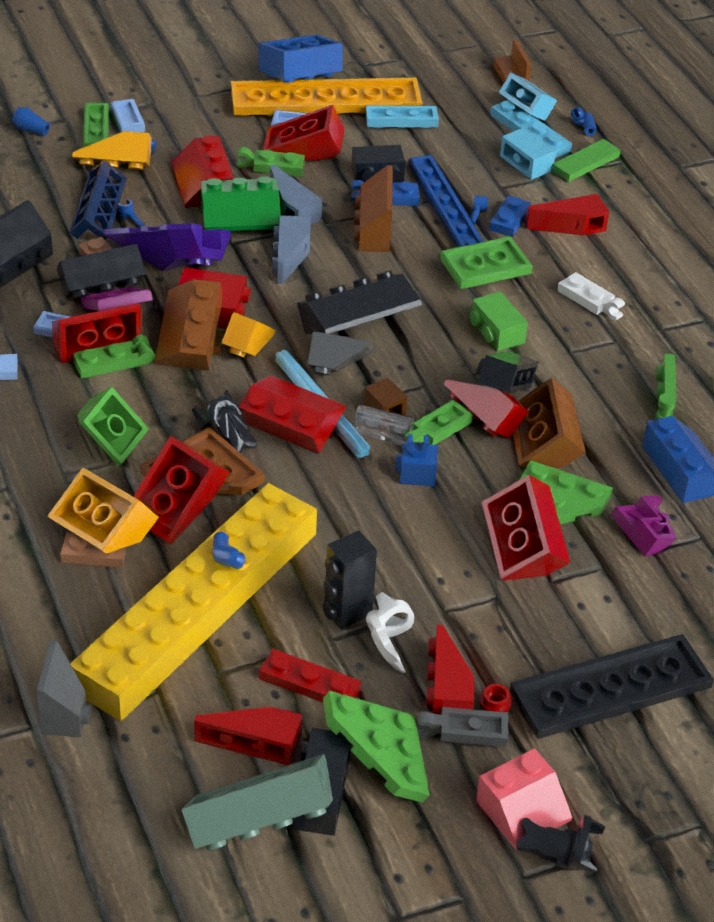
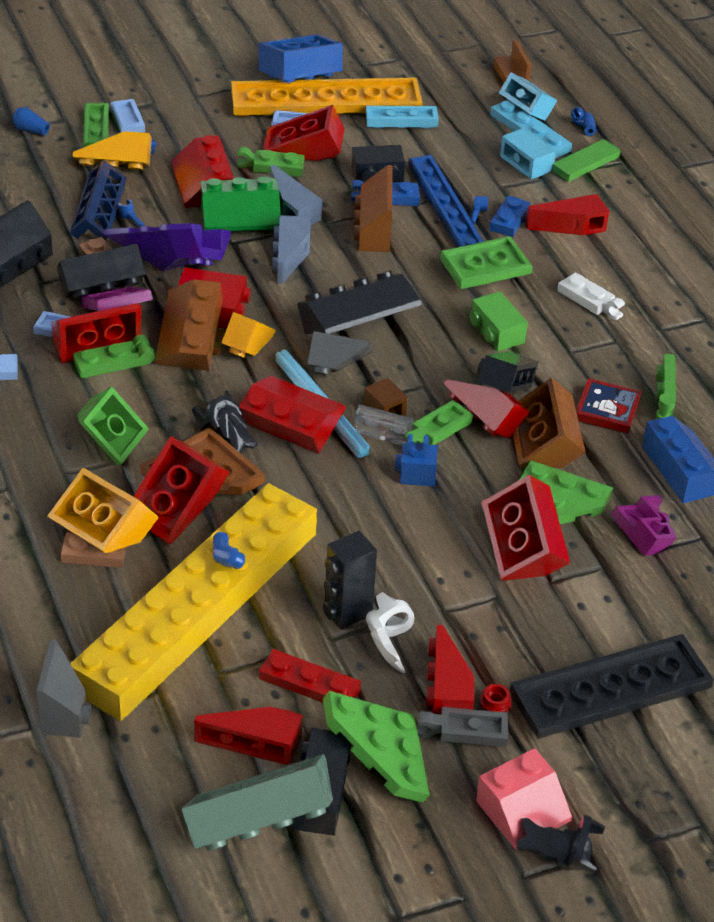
none -> tile [576,378,642,434]

